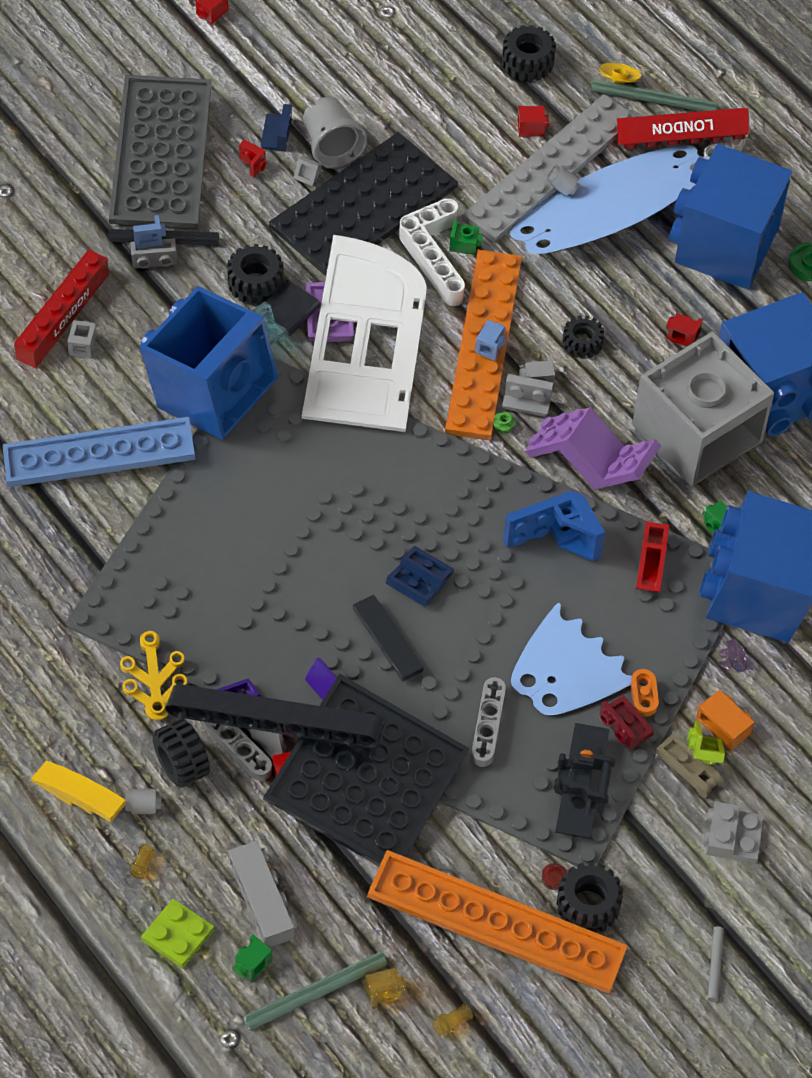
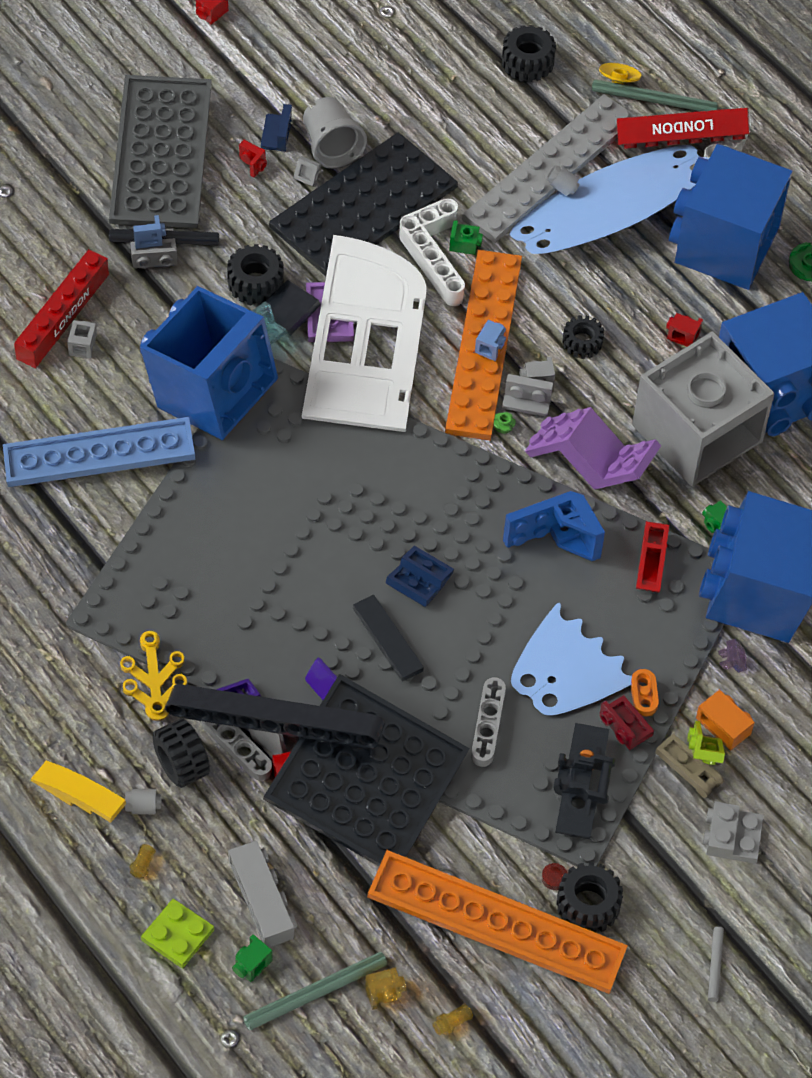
red brick [517,106,549,137] -> none

